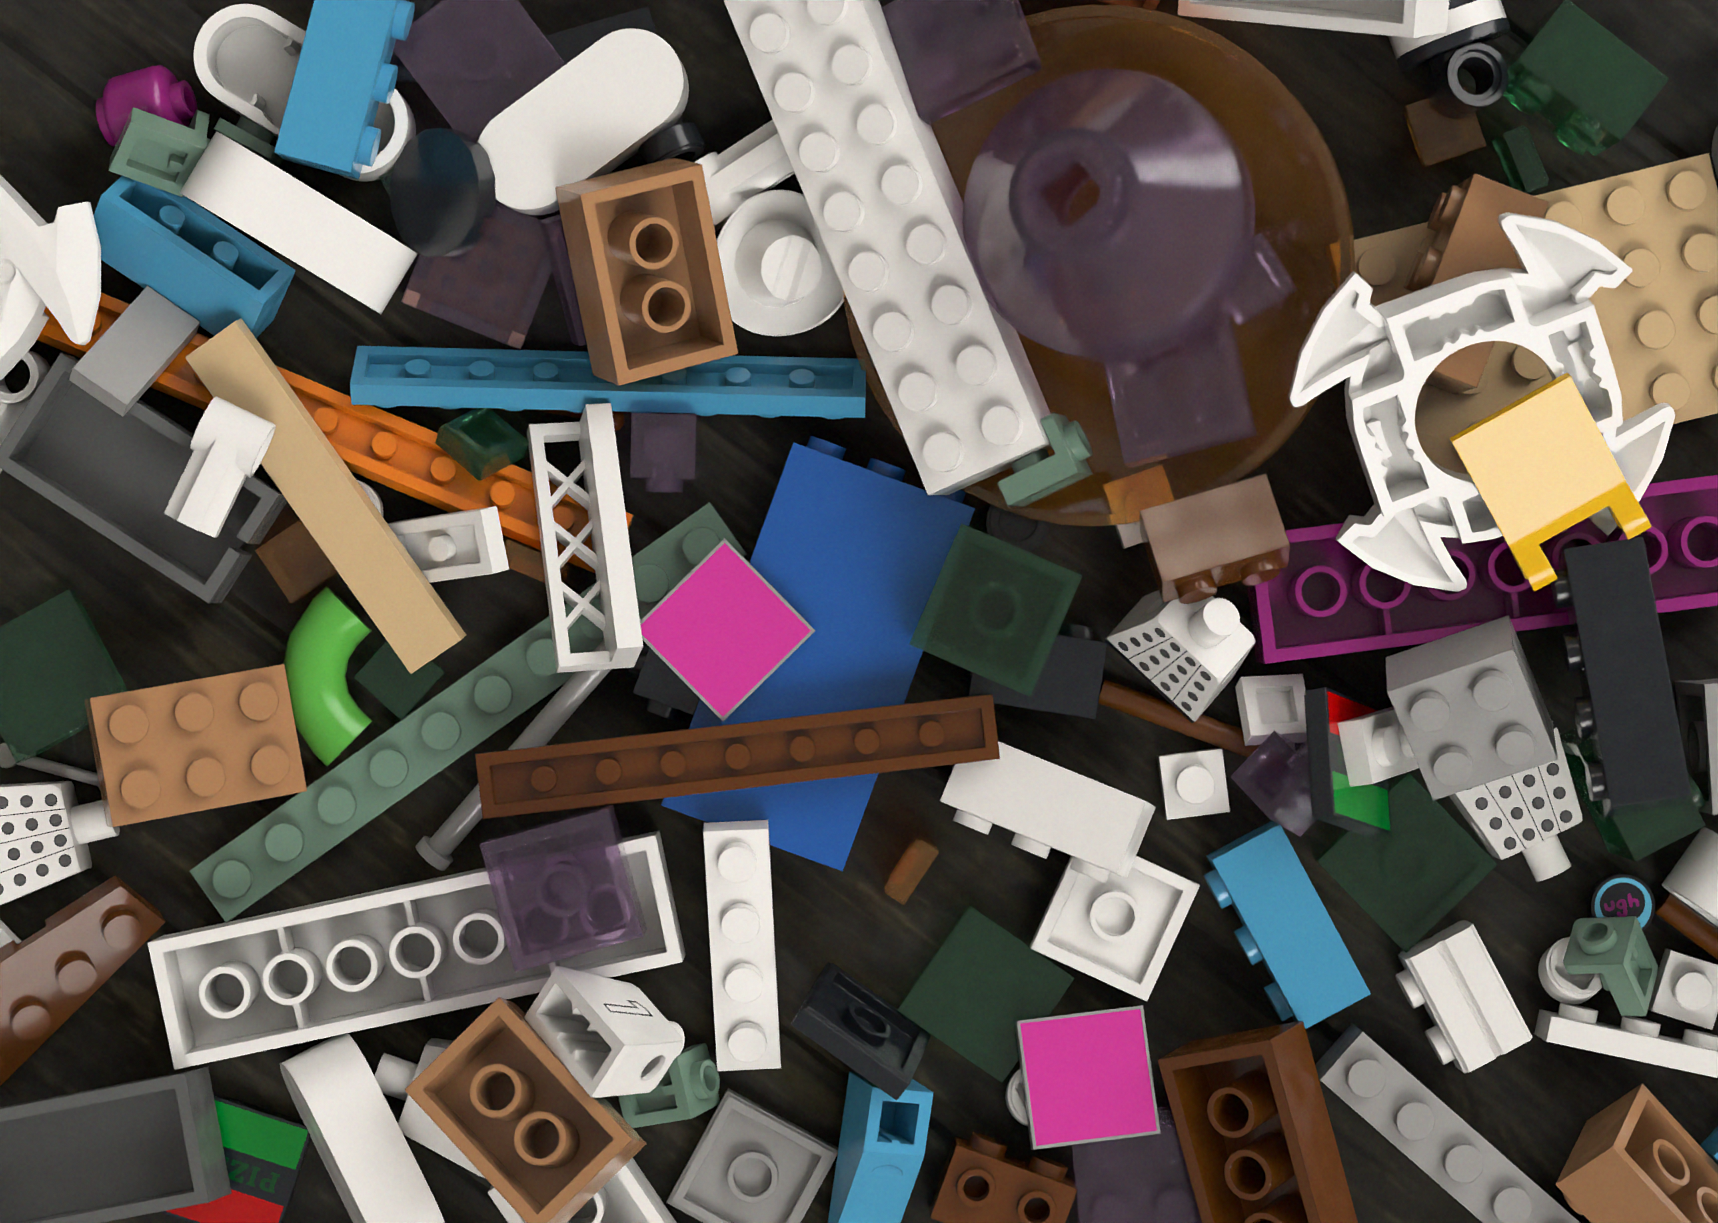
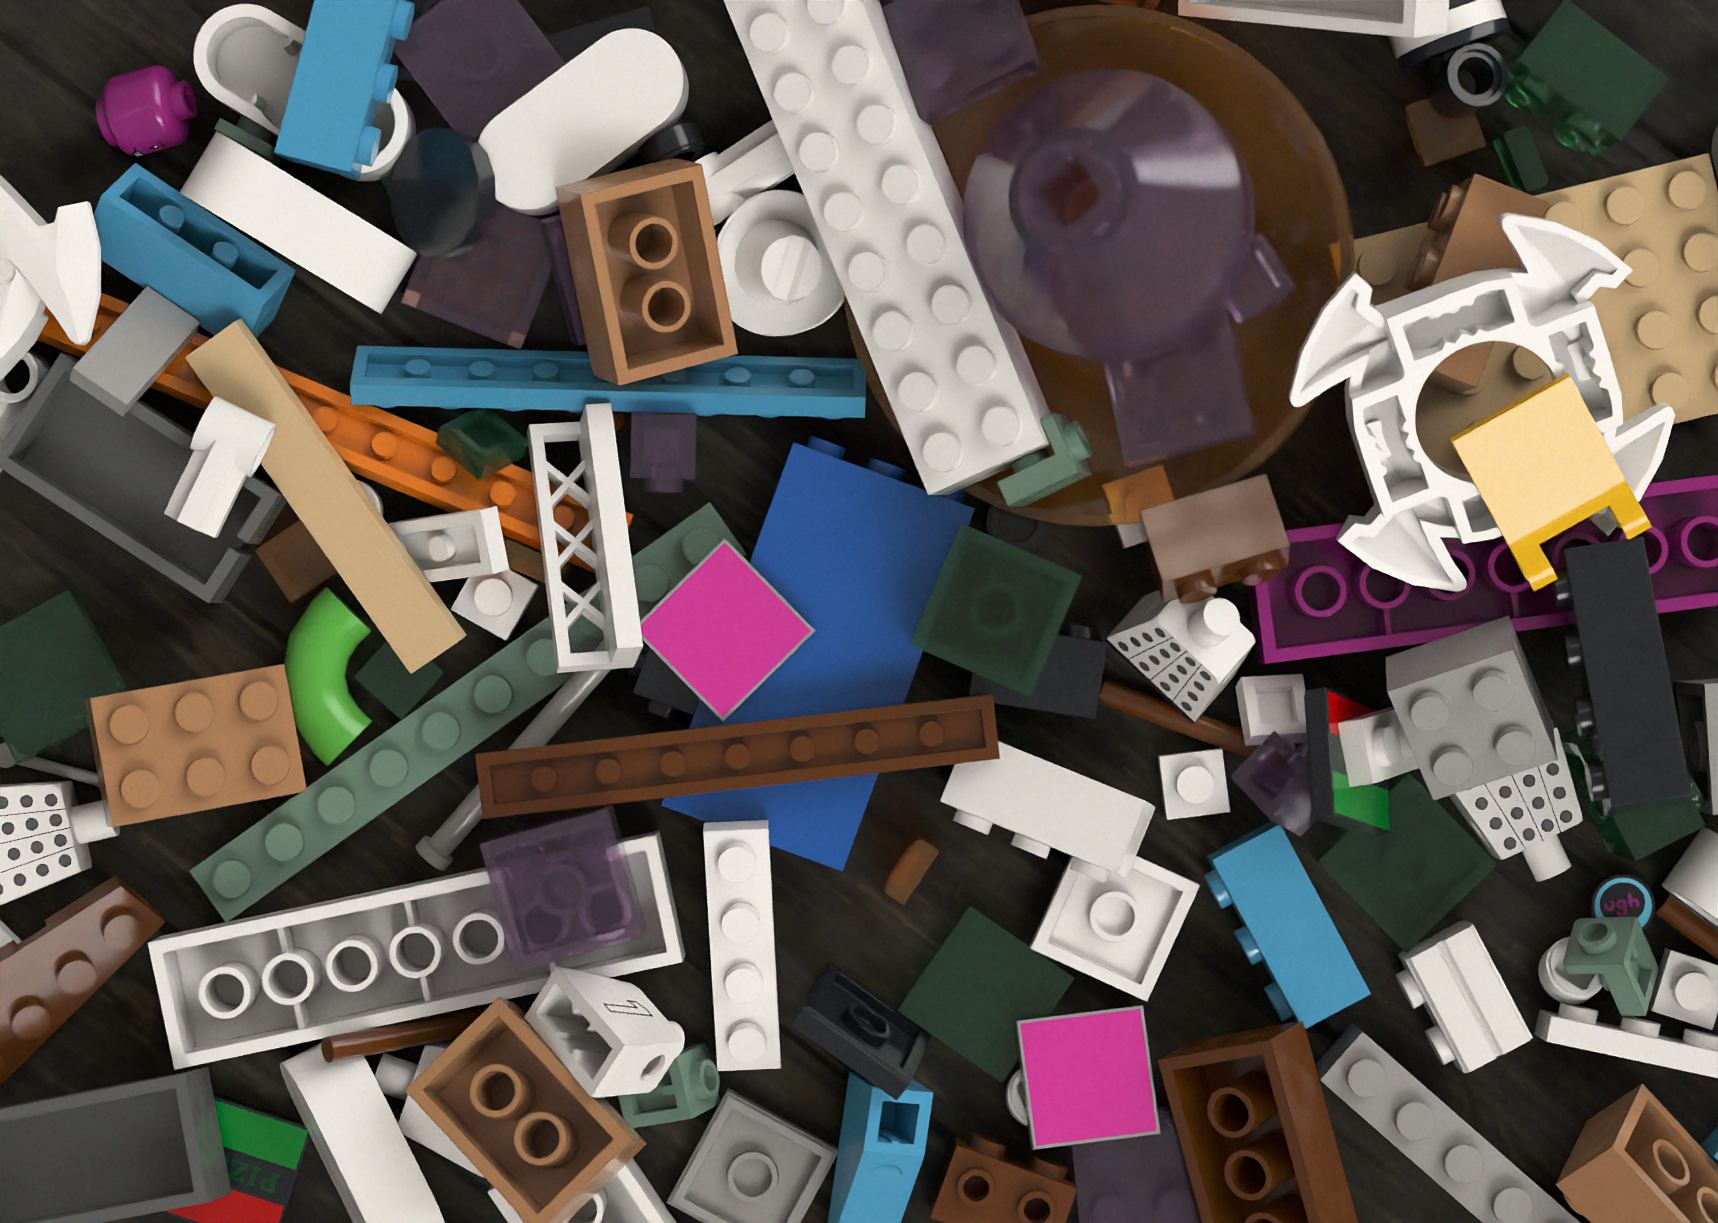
sand green bracket [109,107,211,197] -> none
none -> reddish brown bar [321,1006,489,1063]
none -> white plate [451,568,539,641]

